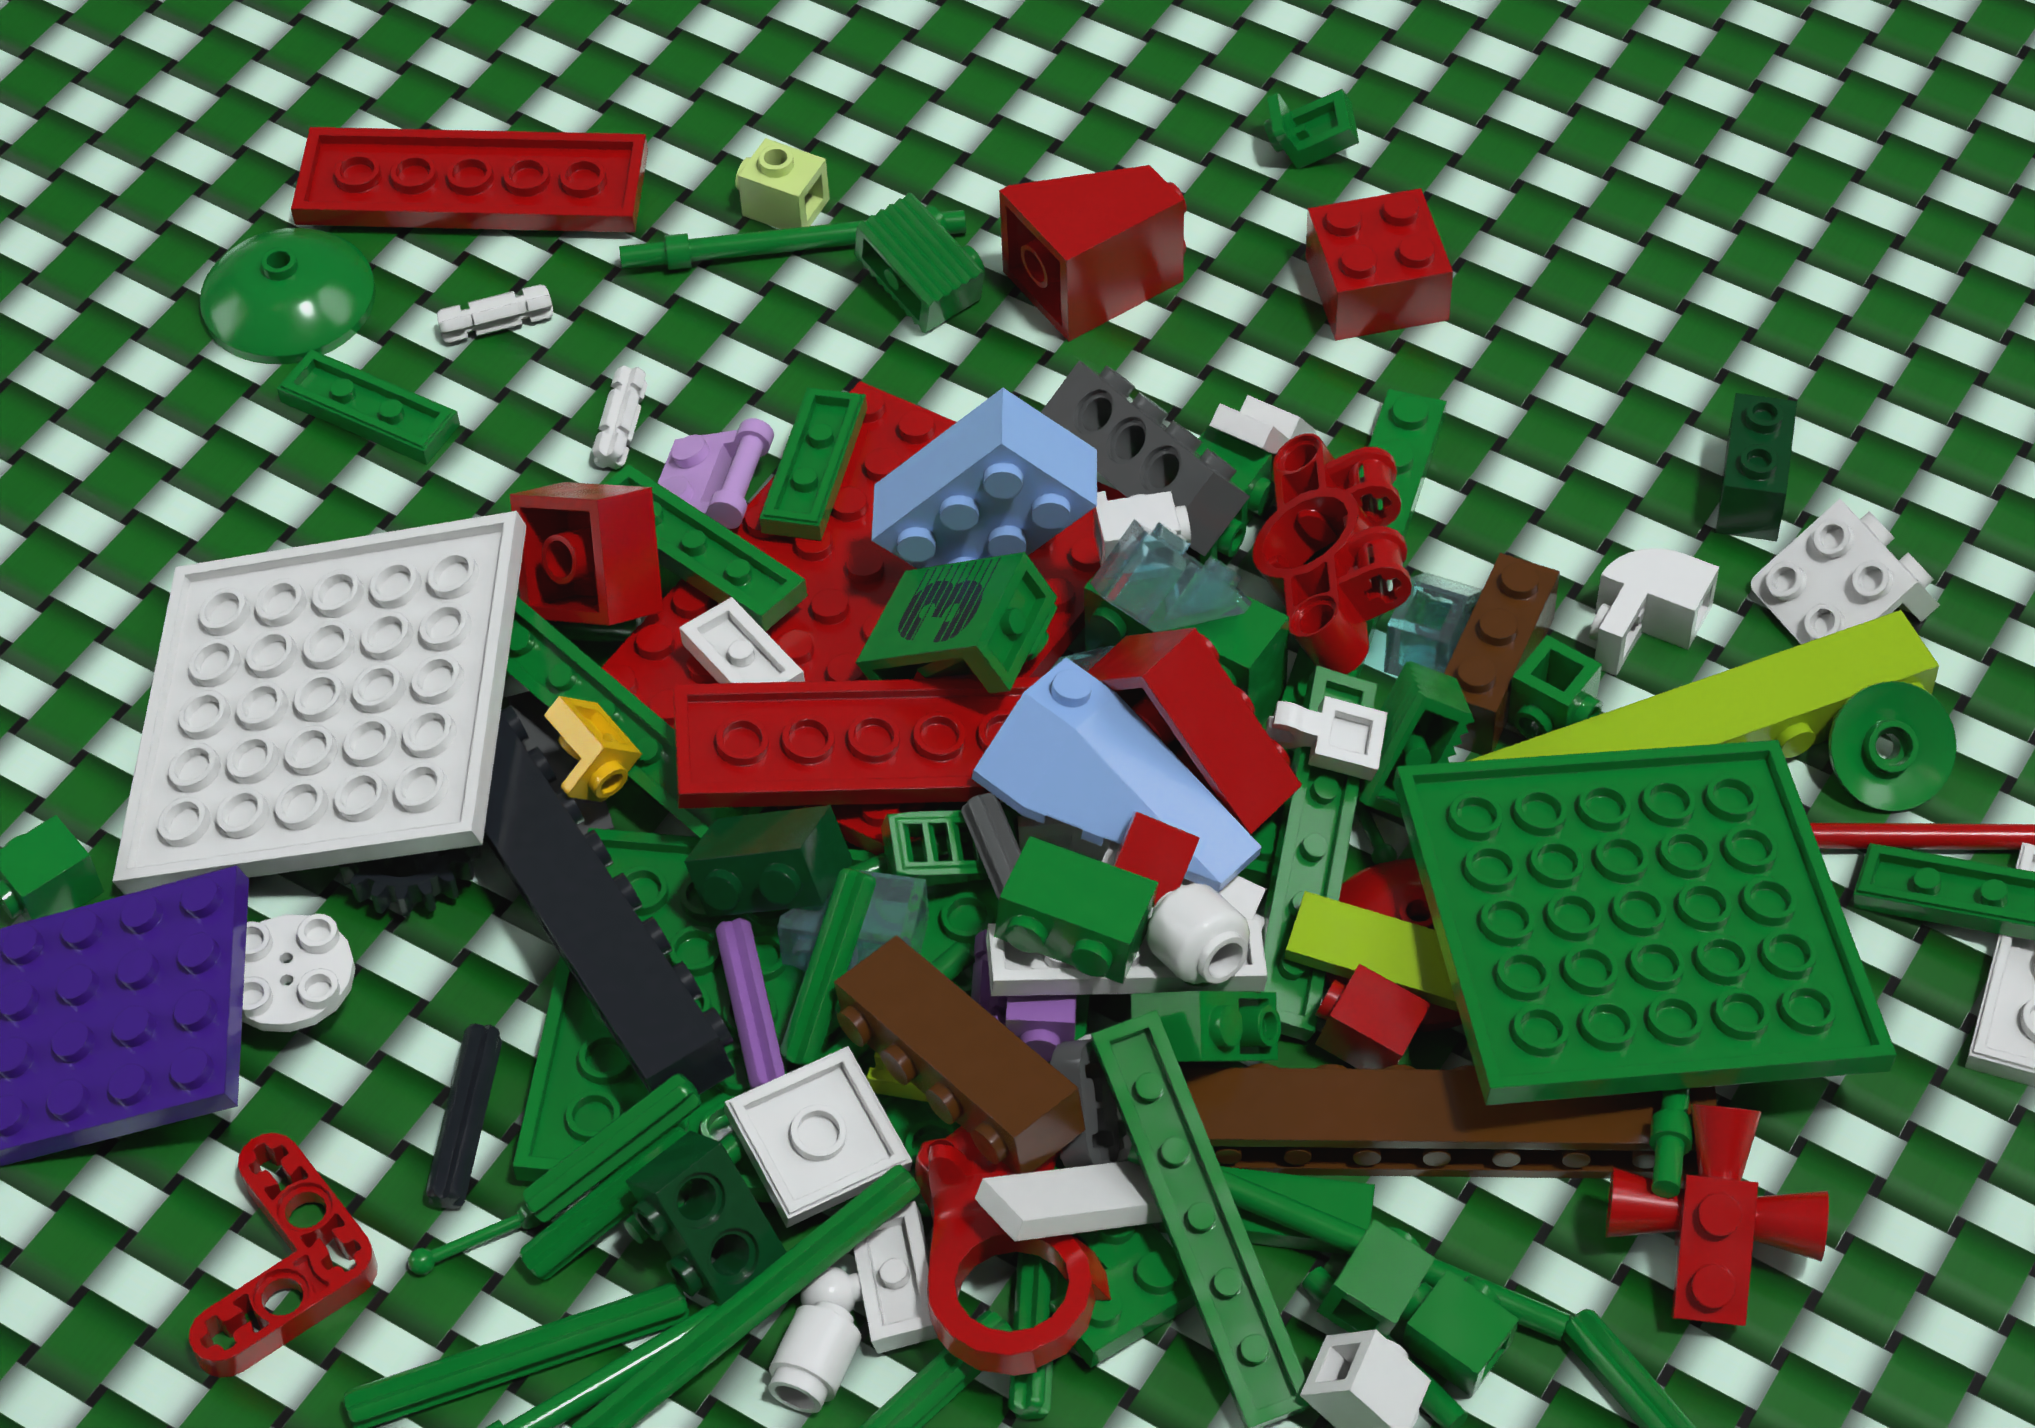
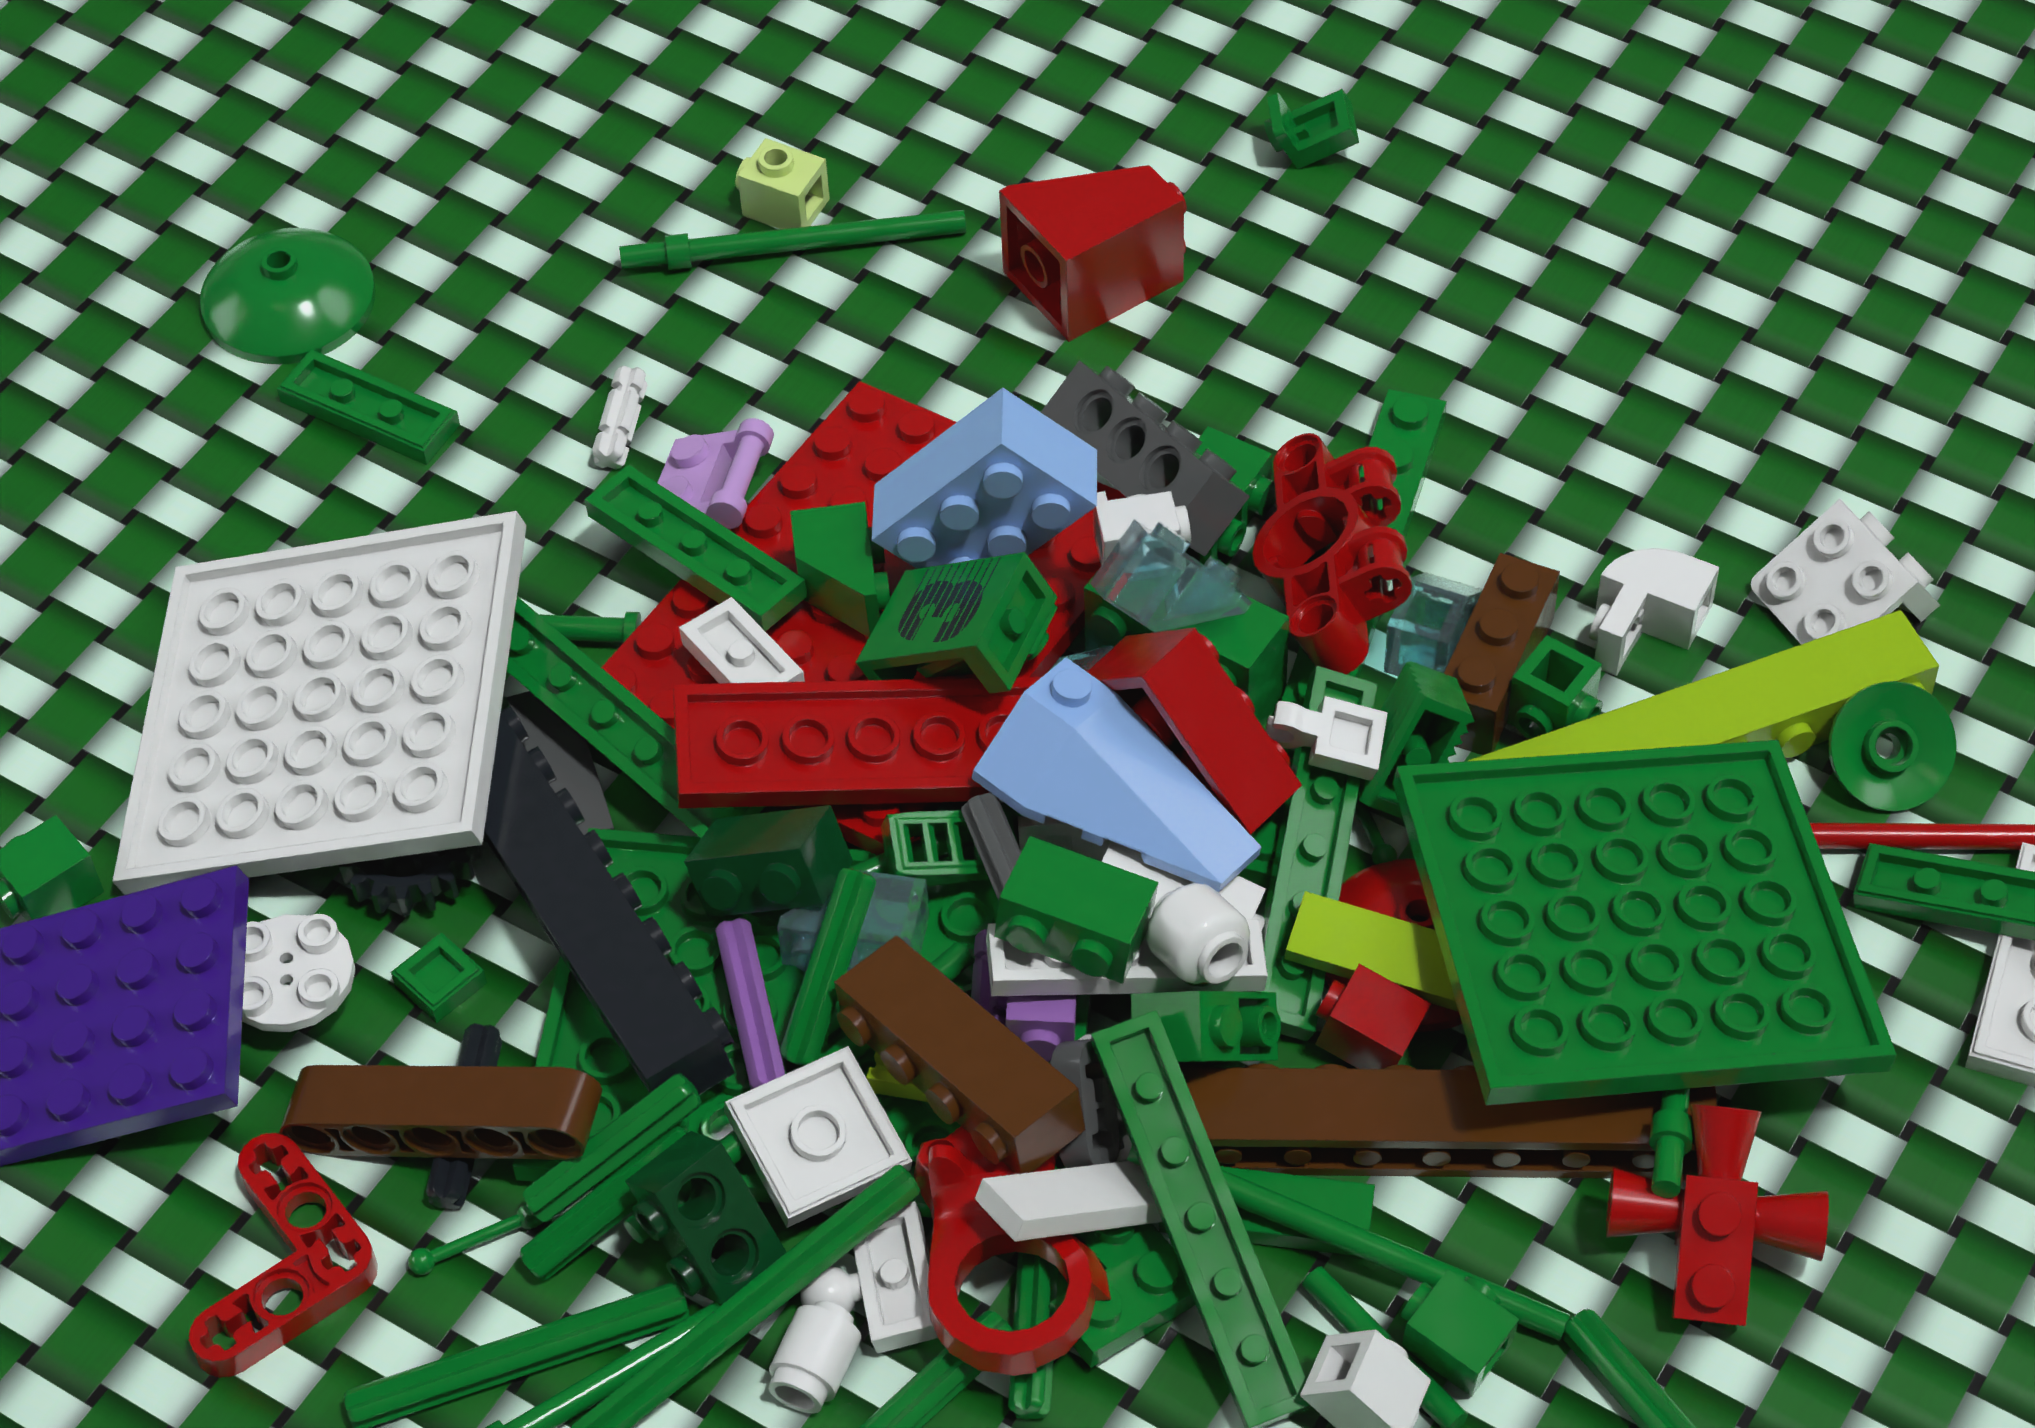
red plate [291,127,648,232] -> none
white axle [437,284,553,343] -> none
red brick [510,482,663,626] -> none
yellow bracket [544,696,642,802] -> none
green tile [759,387,867,541] -> none
green brick [854,193,985,333] -> none
red brick [1112,811,1200,907] -> none
white slope [1209,395,1316,454] -> none
red brick [1306,188,1453,341] -> none
green brick [1316,1219,1435,1338] -> none
dark green brick [1715,393,1797,541] -> none
none -> reddish brown beam [279,1065,603,1160]
none -> green tile [391,932,487,1023]
none -> green slope [790,502,890,637]

